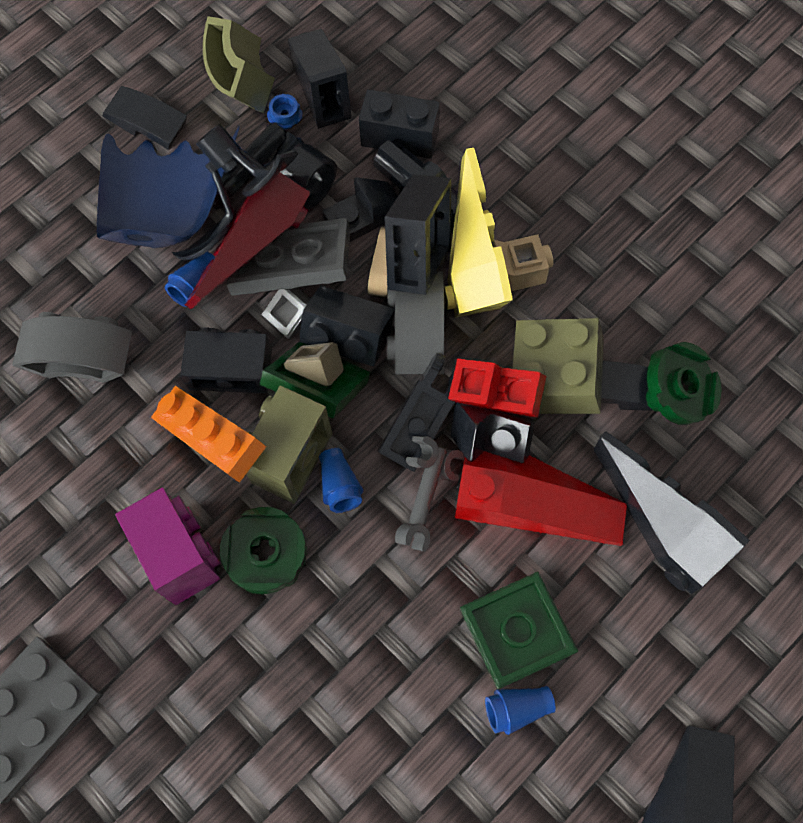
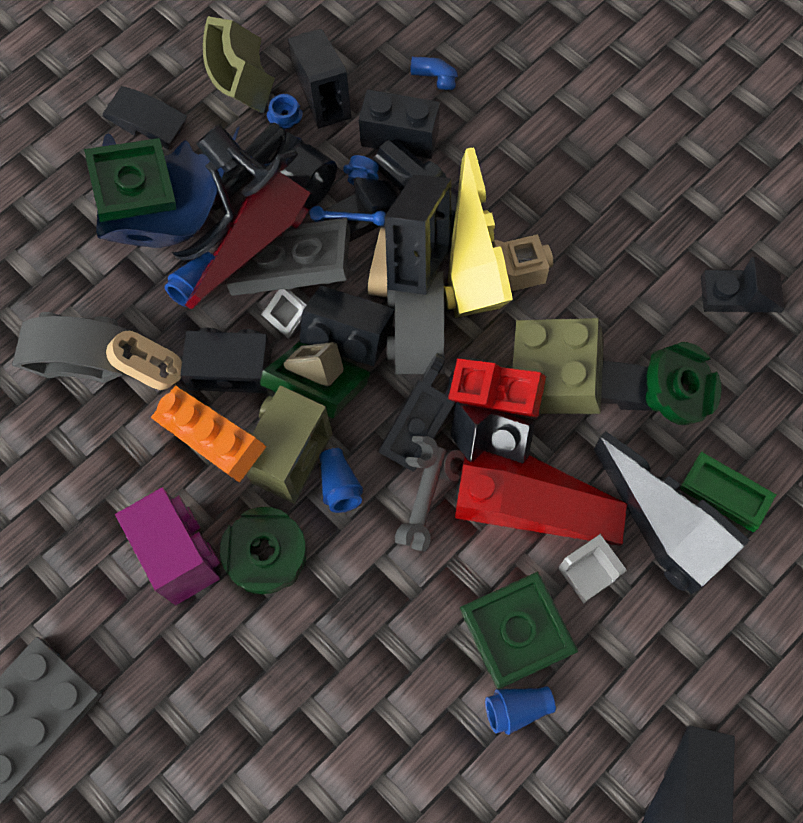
none -> dark green plate [84,138,176,222]
none -> tan beam [106,331,182,390]
none -> blue hinge [309,206,386,226]
none -> blue plate [343,155,379,186]
none -> blue arm [411,56,458,90]
none -> light grey panel [558,534,627,604]
none -> green tile [680,452,777,533]
none -> black slope [701,257,784,313]

